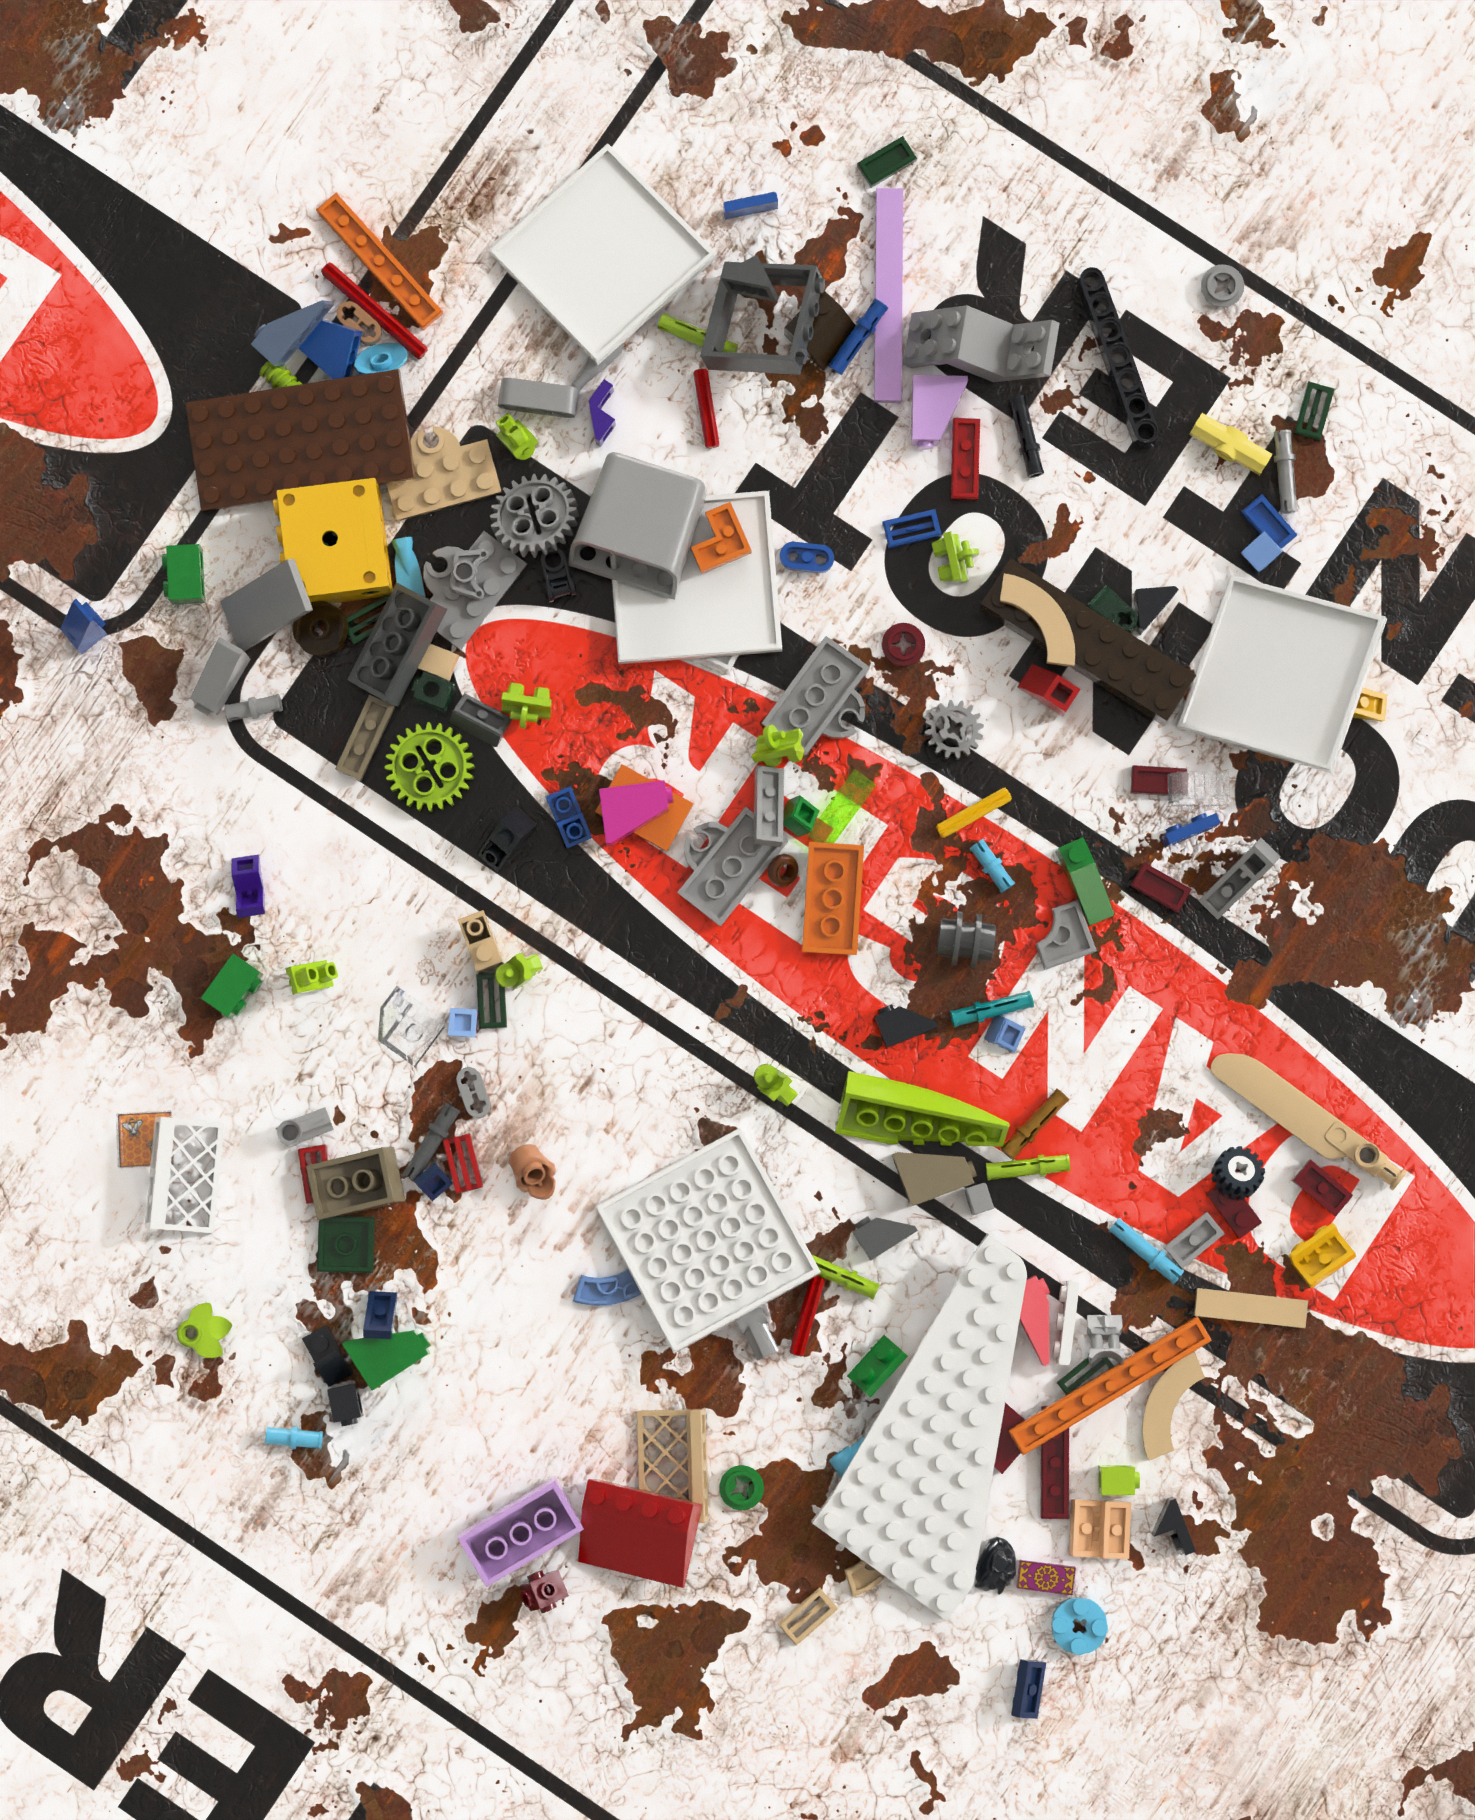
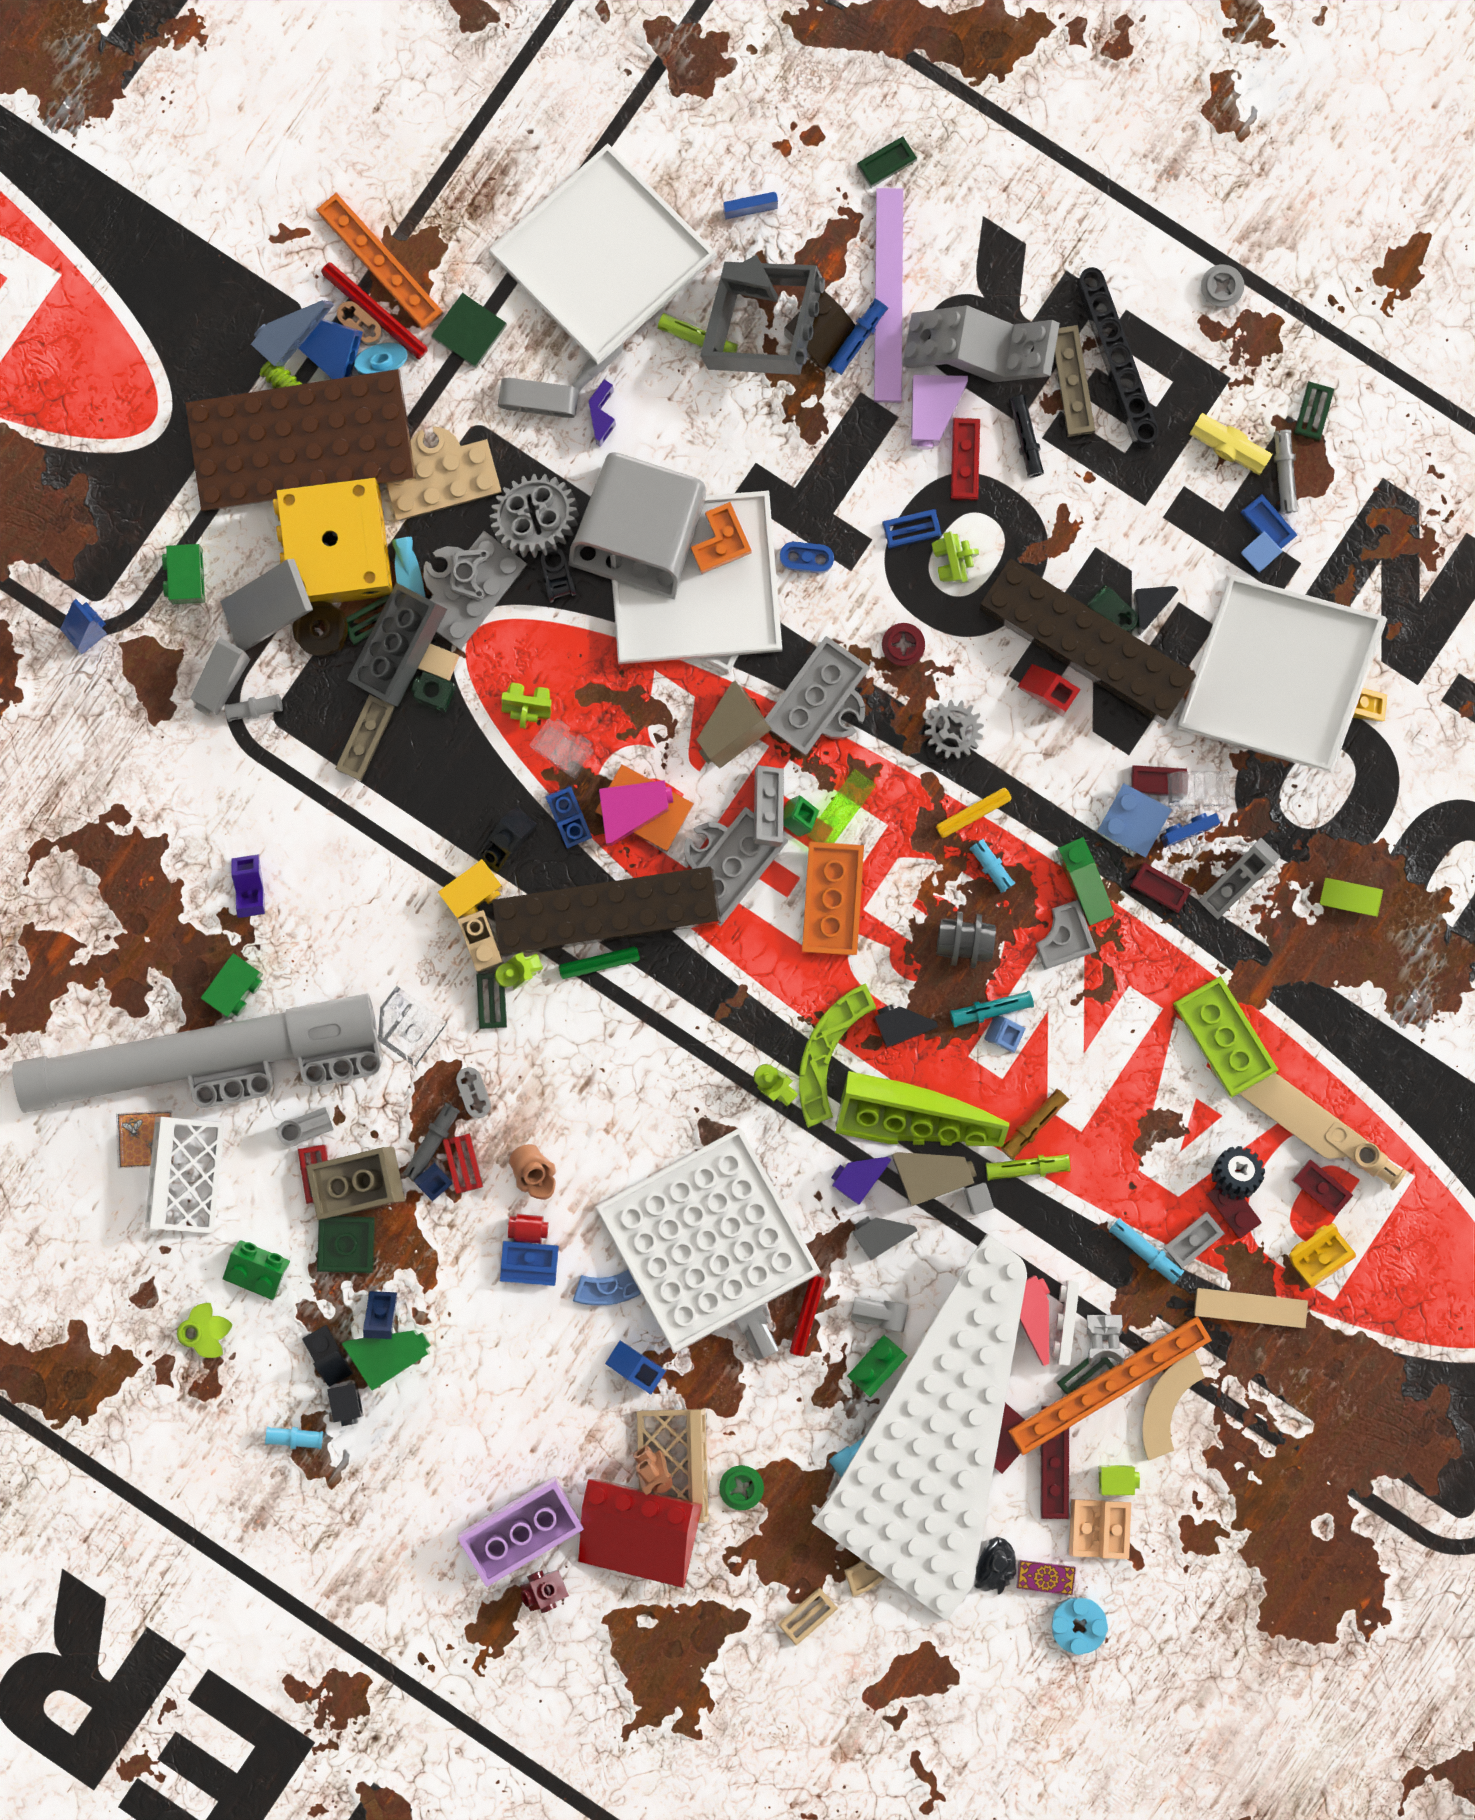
lime hips [285,960,338,995] -> none
lime gear [385,722,475,812] -> none
light blue plate [448,1008,478,1038] -> none
dark grey slope [449,693,512,747] -> none
lime hips [495,413,539,460] -> none
red axle [693,369,720,449] -> none
lime hips [751,725,805,767] -> none
reddish brown piece [768,854,799,887] -> none
lime pin [812,1255,880,1300] -> none
tan tile [1000,573,1075,667] -> none
dark blue plate [1011,1659,1046,1719] -> none
black slope [1151,1497,1196,1556] -> none
none -> light grey piece [12,993,382,1113]
none -> green bracket [222,1240,290,1300]
none -> dark green tile [431,292,507,368]
none -> yellow brick [438,860,503,919]
none -> dark brown brick [492,866,721,956]
none -> blue plate [500,1241,559,1286]
none -> red brick [508,1214,549,1244]
none -> clear brick [529,718,594,780]
none -> green axle [559,947,640,979]
none -> blue slope [605,1340,667,1395]
none -> nougat hips [633,1445,672,1495]
none -> dark tan slope [696,681,772,769]
none -> lime tile [799,983,876,1128]
none -> dark purple slope [831,1157,891,1205]
none -> light grey piece [851,1297,909,1332]
none -> dark tan plate [1054,325,1095,437]
none -> medium blue plate [1097,783,1172,858]
none -> lime tile [1173,976,1278,1099]
none -> lime slope [1319,878,1383,917]

